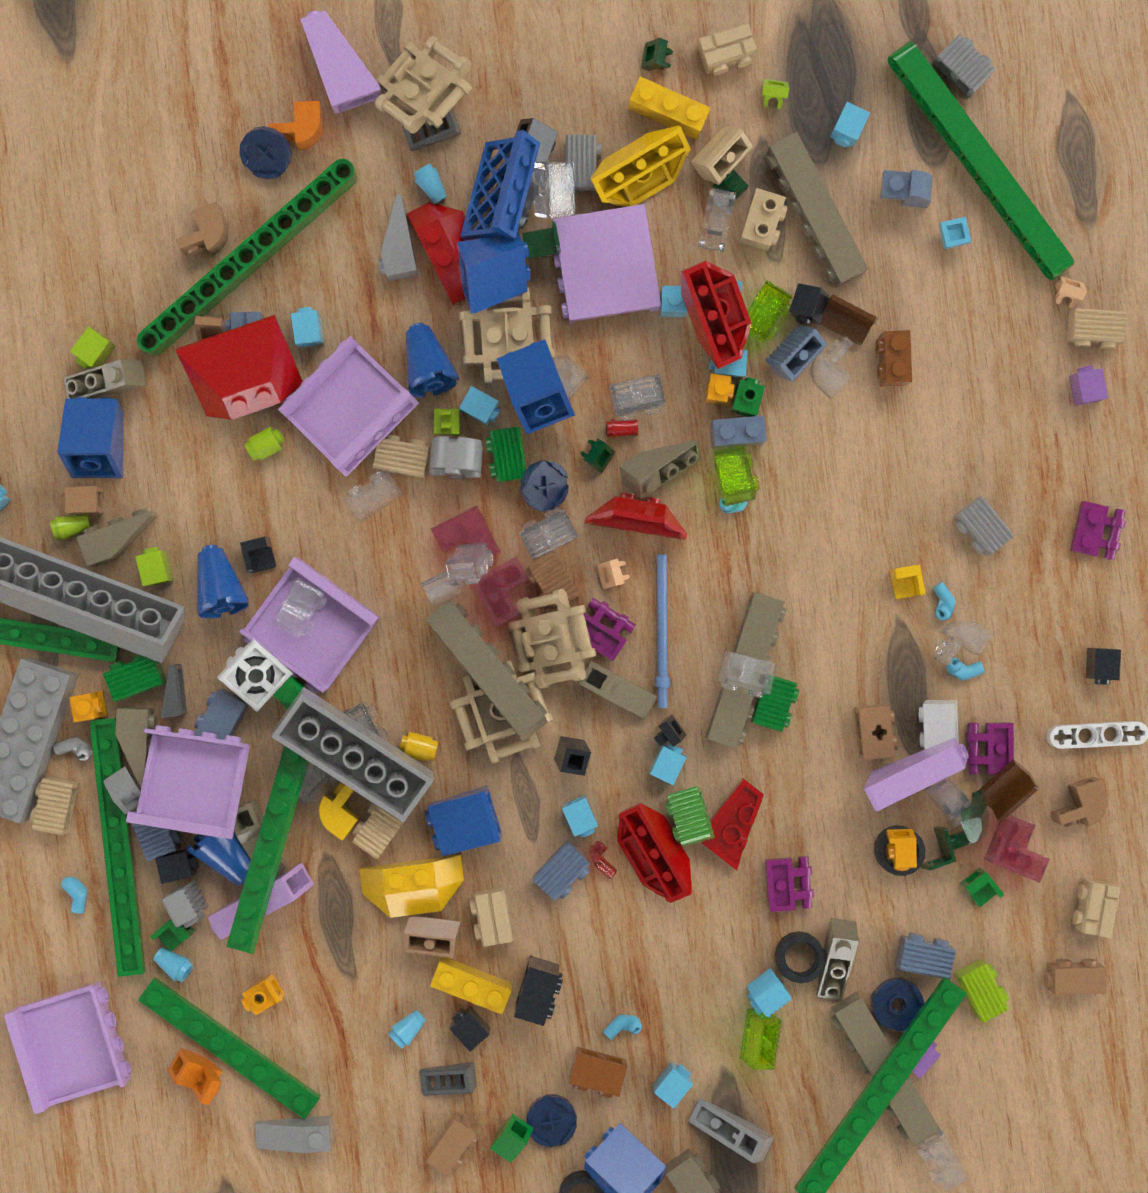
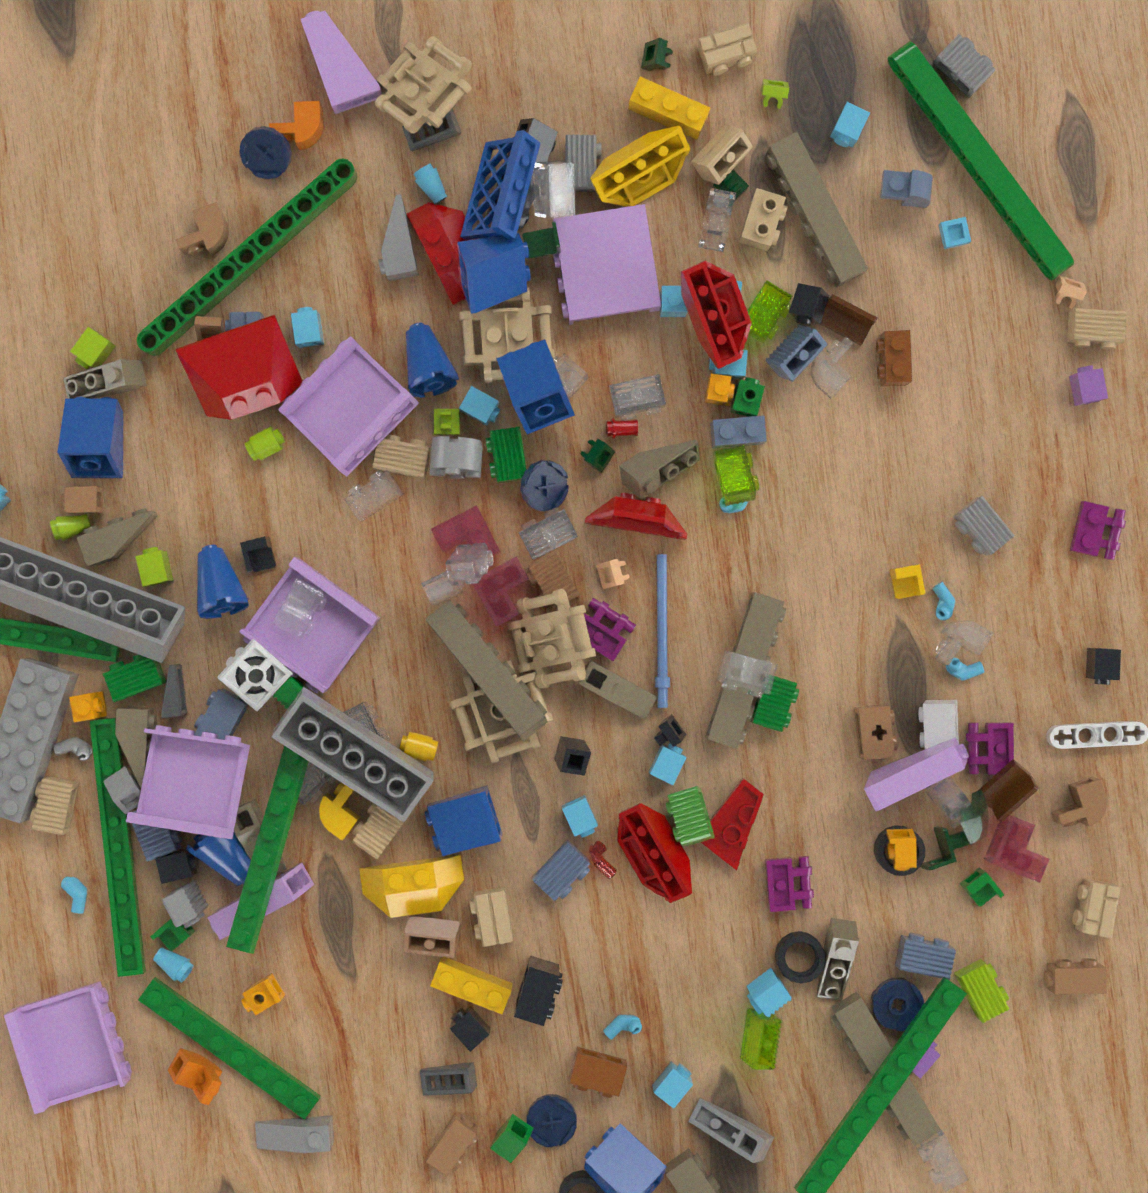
medium azure cone [388,1010,427,1048] -> none

